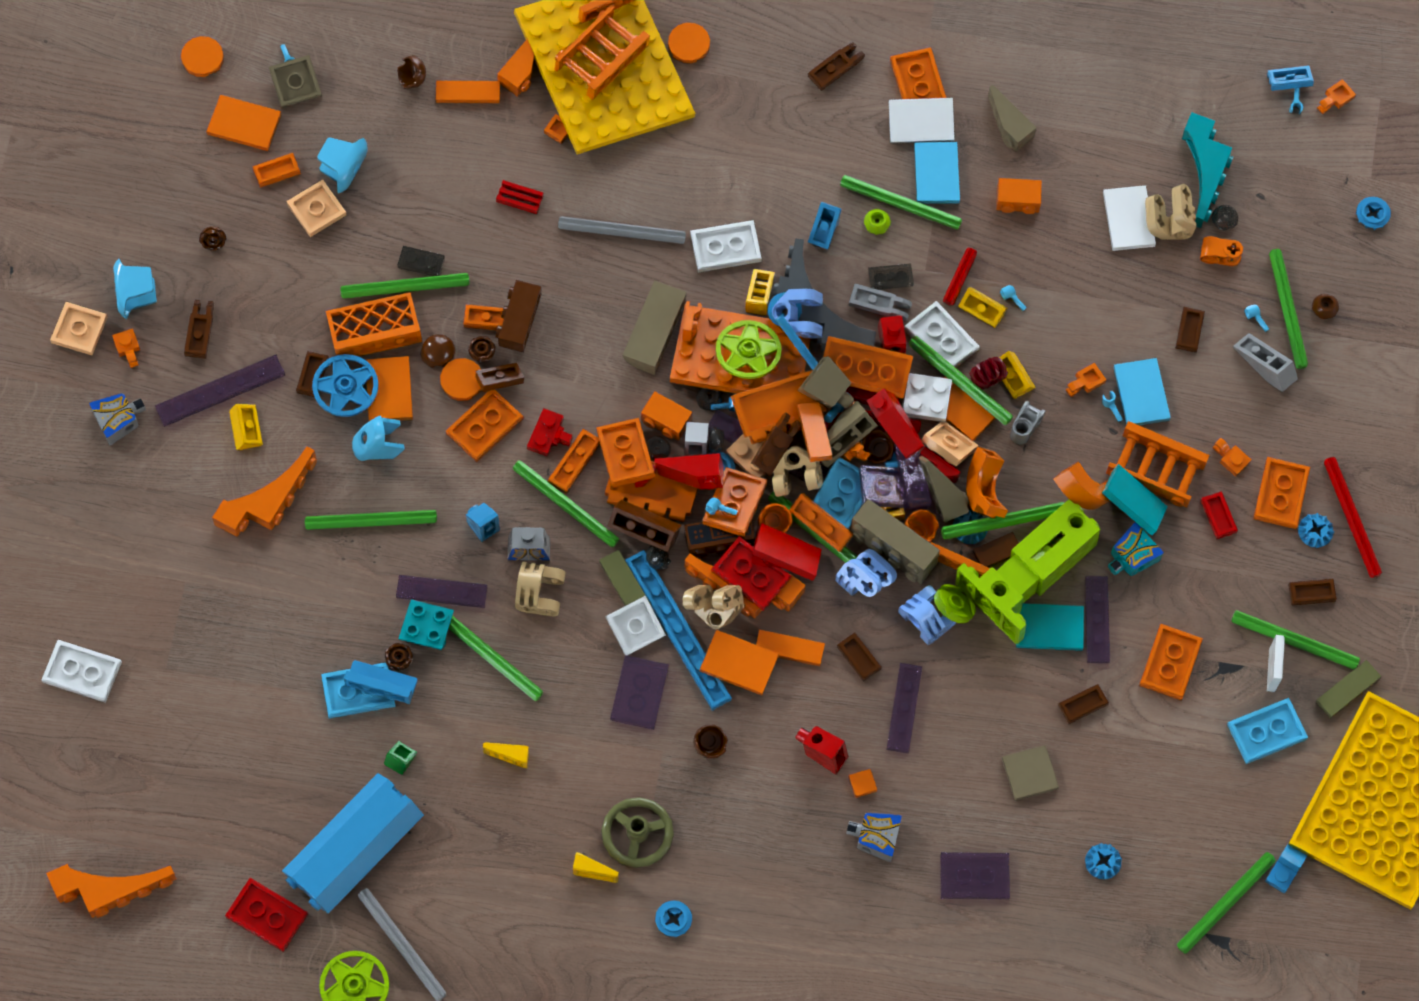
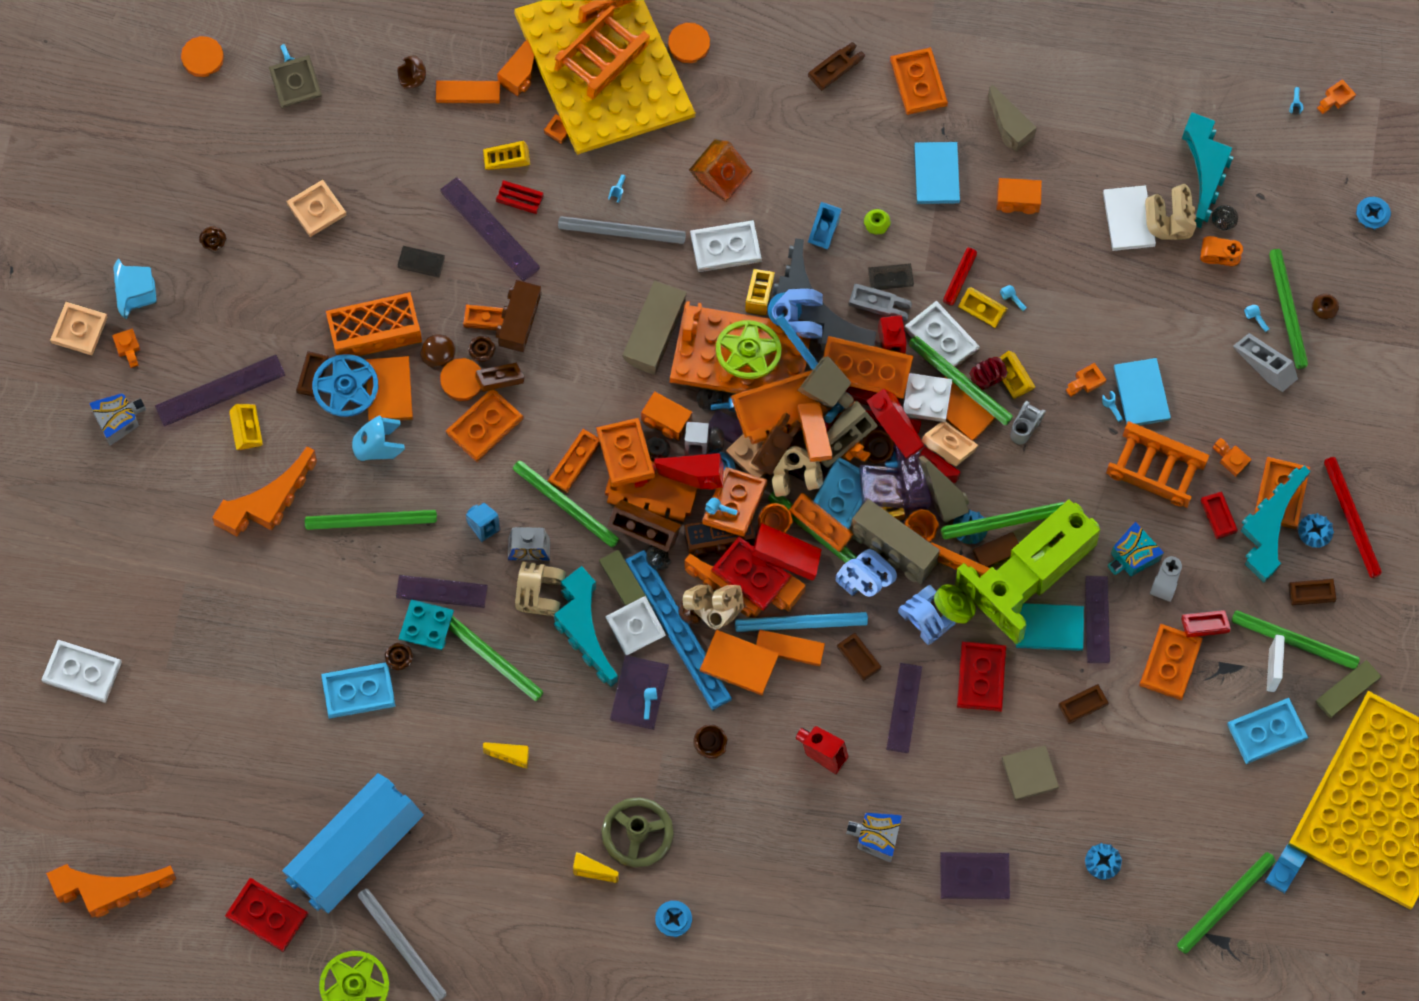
reddish brown hinge [184,299,214,359] -> none
orange tile [206,95,282,151] -> none
orange tile [252,153,301,188] -> none
medium azure piece [317,137,368,193] -> none
bright green axle [340,273,470,298] -> none
dark azure panel [344,660,417,704] -> none
green slope [384,741,417,775] -> none
red hinge [527,408,572,457] -> none
bright green axle [840,175,962,229] -> none
orange tile [849,769,877,798] -> none
white tile [888,98,954,143] -> none
orange arch [966,447,1008,518] -> none
orange arch [1053,461,1110,510] -> none
teal tile [1102,464,1168,536] -> none
reddish brown tile [1175,307,1205,353] -> none
dark azure tile [1267,66,1314,91] -> none
none -> clear purple tile [440,177,540,282]
none -> yellow slope [483,141,530,170]
none -> teal arch [554,566,618,687]
none -> medium azure hand [608,174,626,203]
none -> medium azure hand [644,687,657,720]
none -> reddish brown plate [678,600,701,624]
none -> clear orange slope [689,139,753,202]
none -> medium azure axle [735,612,868,632]
none -> red tile [957,641,1006,712]
none -> light grey piece [1150,556,1182,602]
none -> tile [1181,610,1231,638]
none -> teal arch [1241,465,1311,583]

